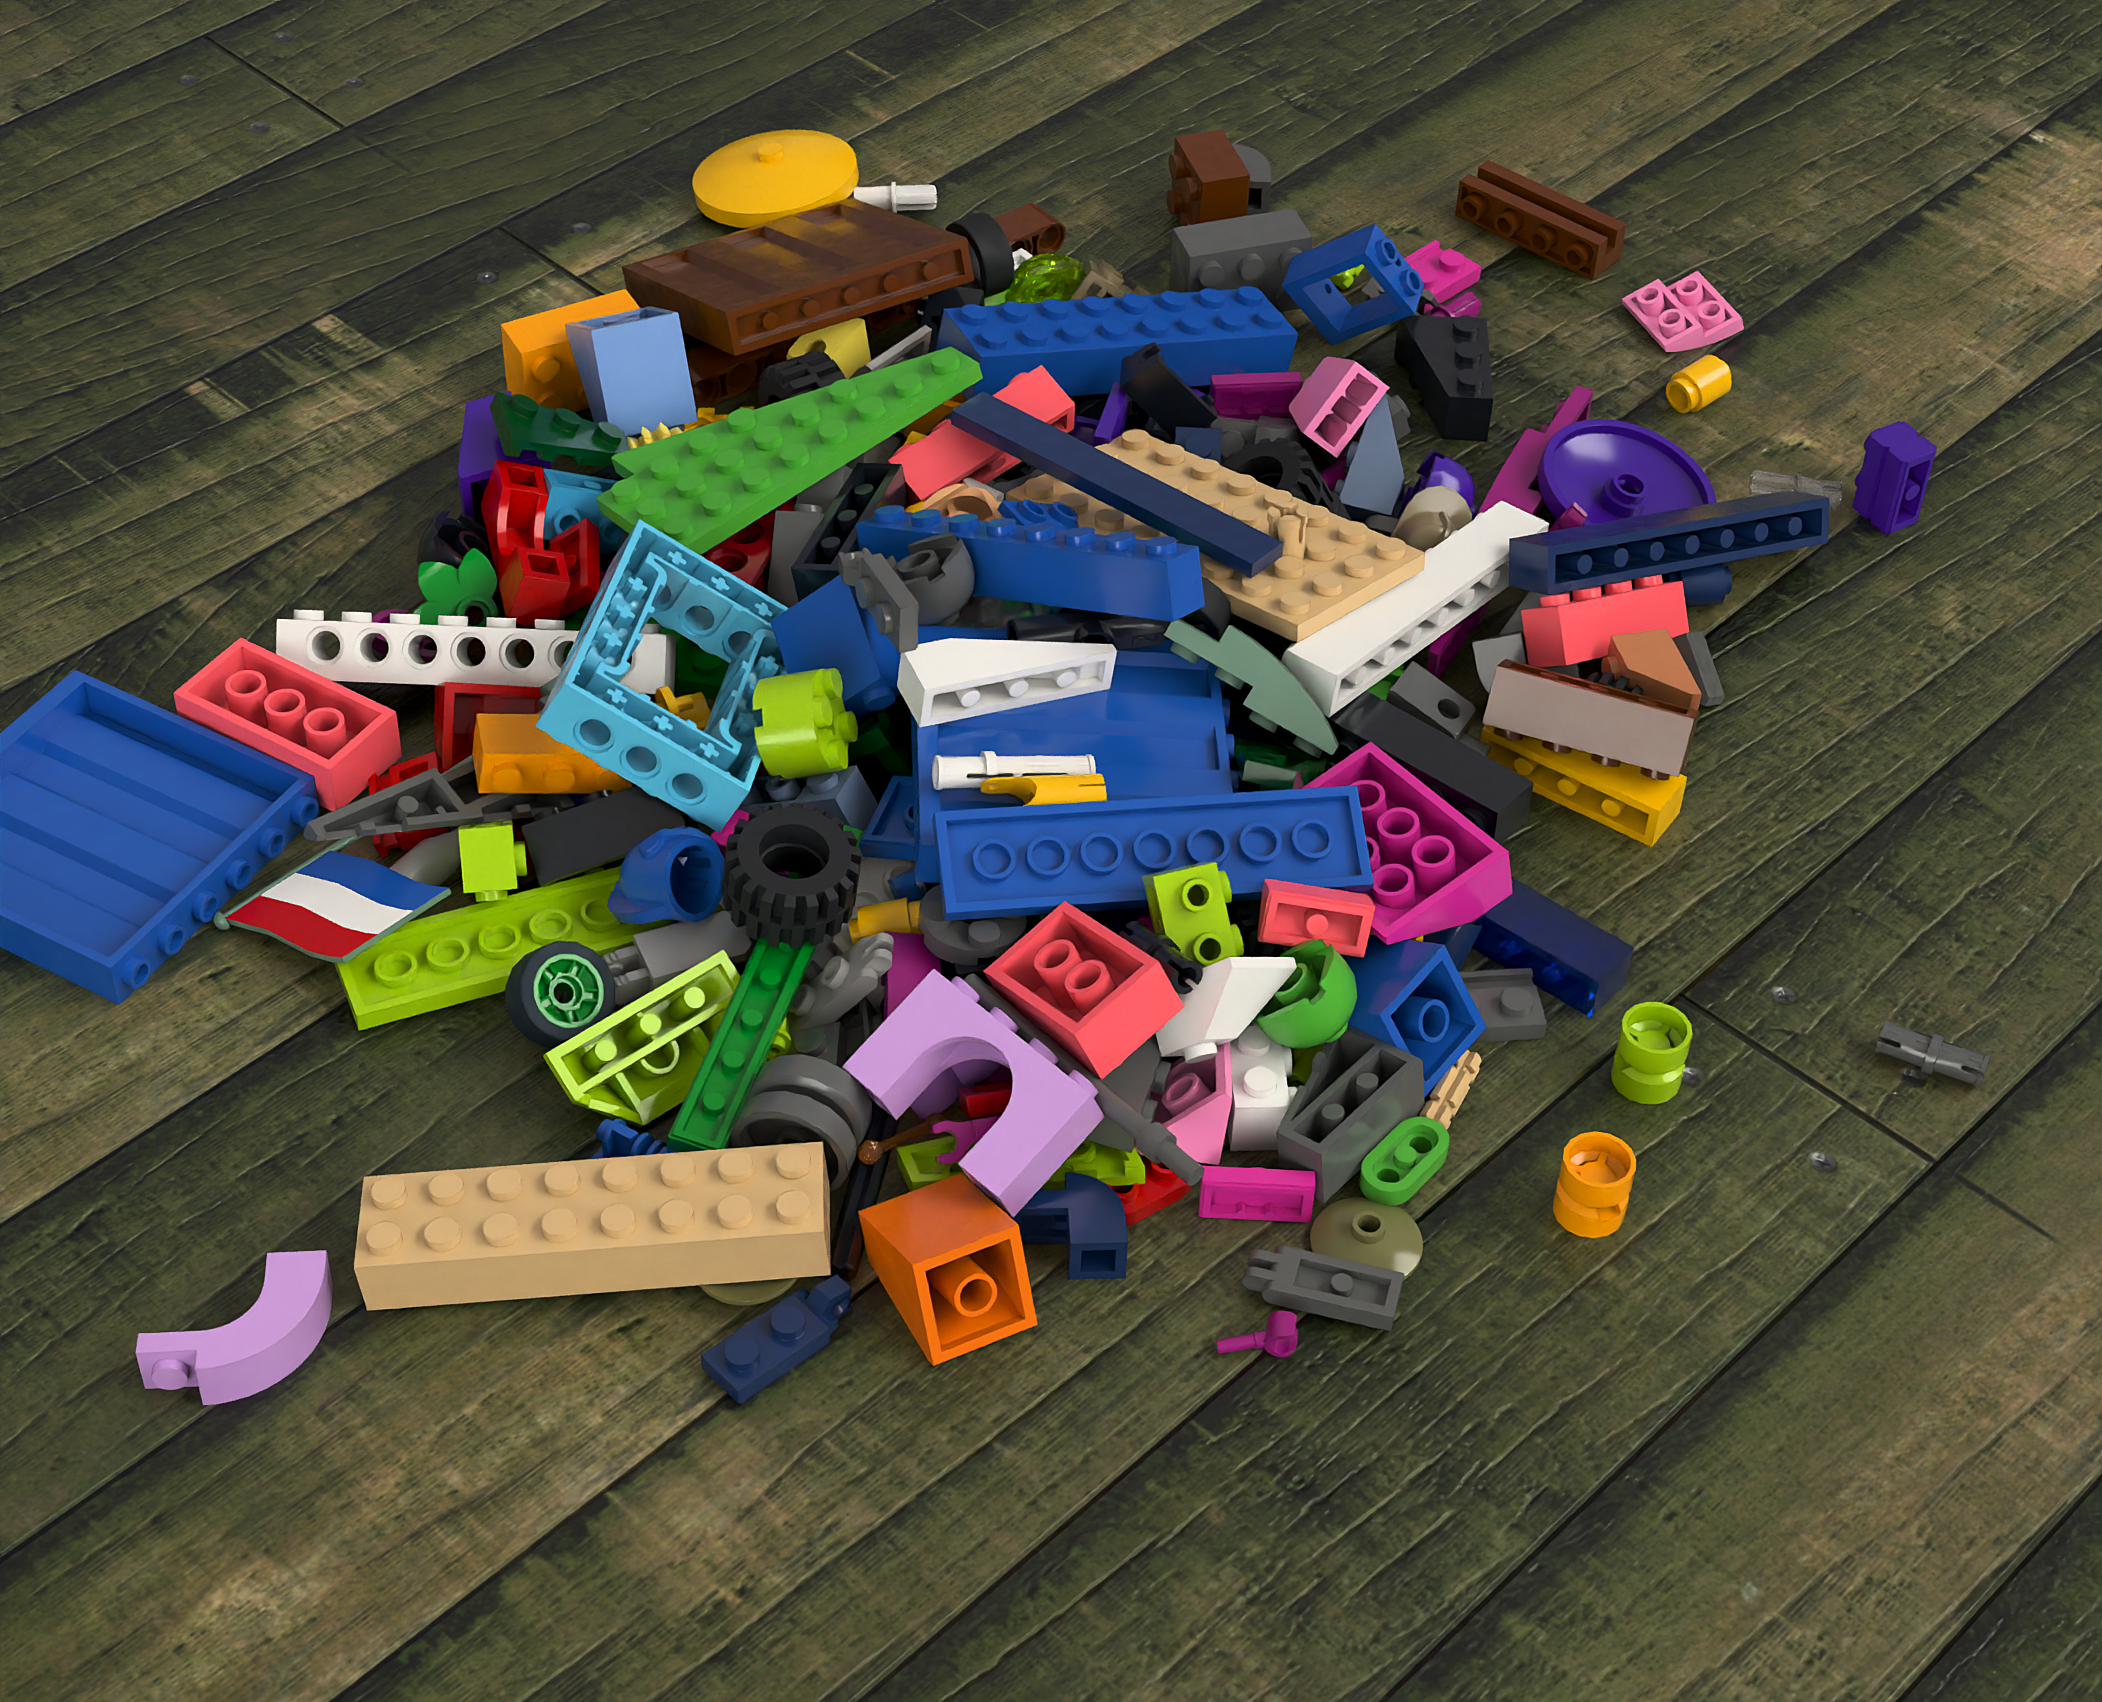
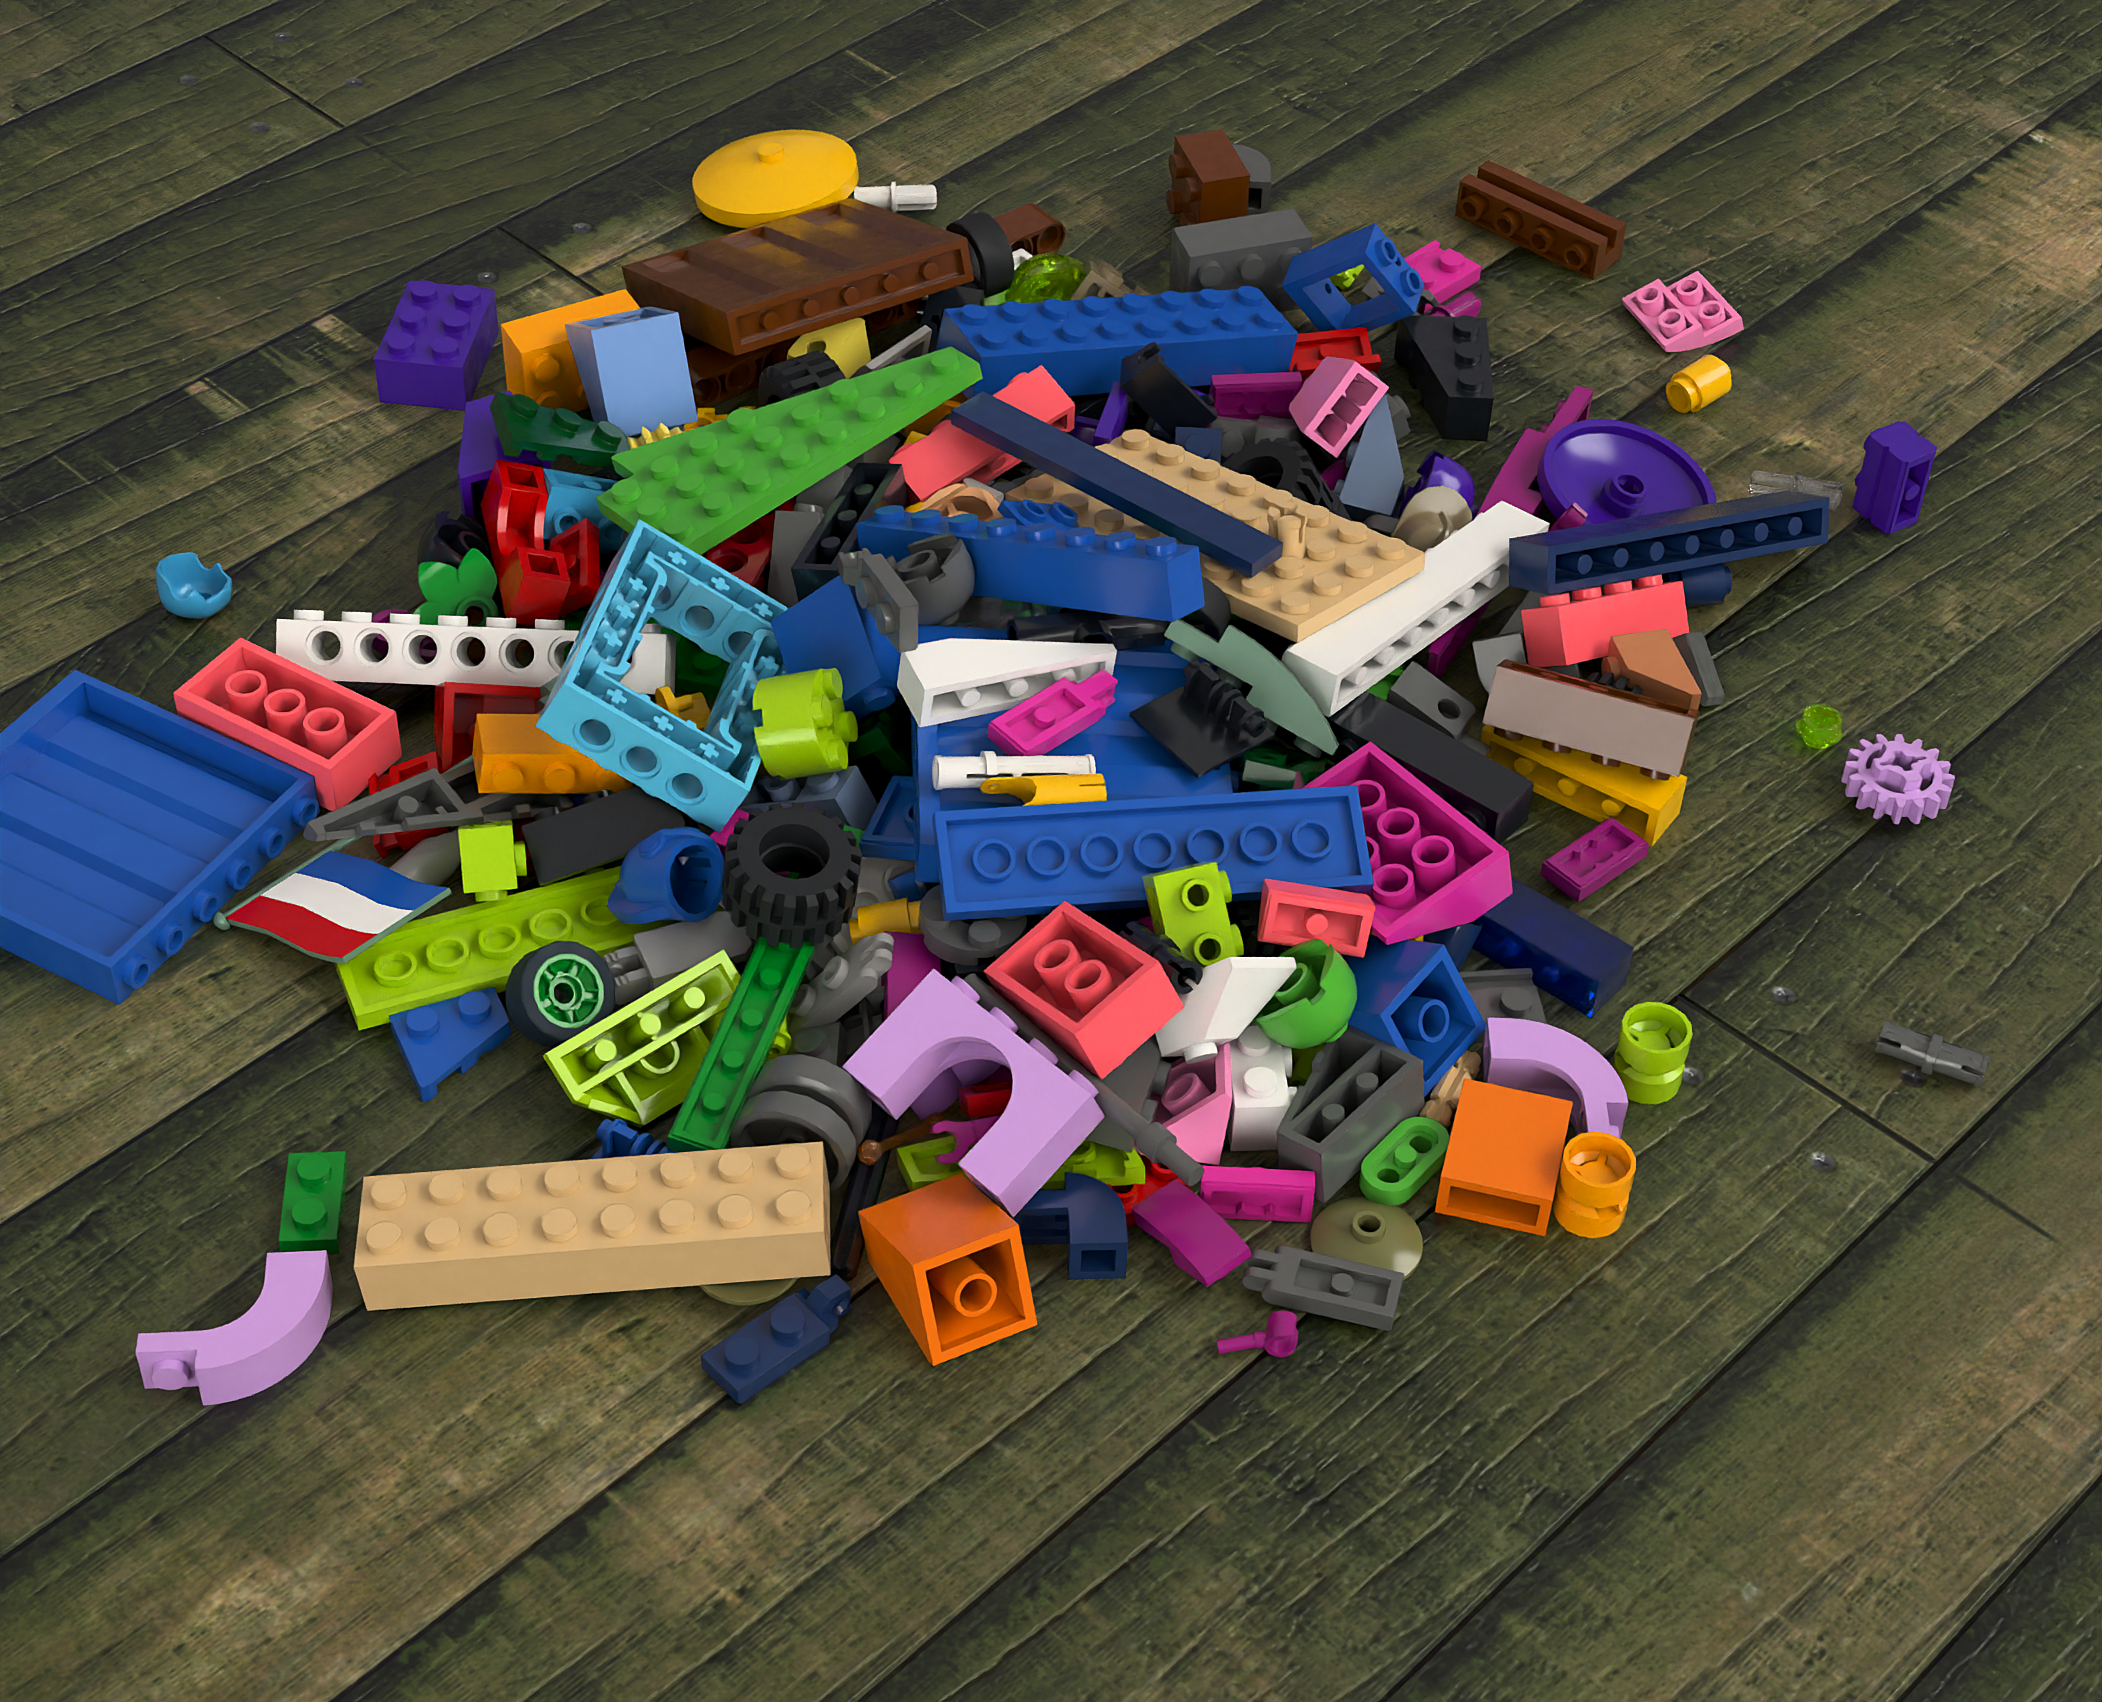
none -> dark azure hair [155,552,233,619]
none -> green plate [278,1151,348,1254]
none -> dark purple brick [374,280,499,411]
none -> blue wing [389,987,511,1102]
none -> dark pink hinge [987,669,1118,756]
none -> black hinge [1129,660,1275,778]
none -> magenta slope [1131,1179,1252,1287]
none -> red bracket [1288,327,1382,386]
none -> orange brick [1435,1078,1573,1236]
none -> lavender arch [1481,1018,1628,1139]
none -> magenta plate [1540,817,1649,903]
none -> clear neon green plate [1795,704,1843,749]
none -> lavender gear [1841,734,1955,824]

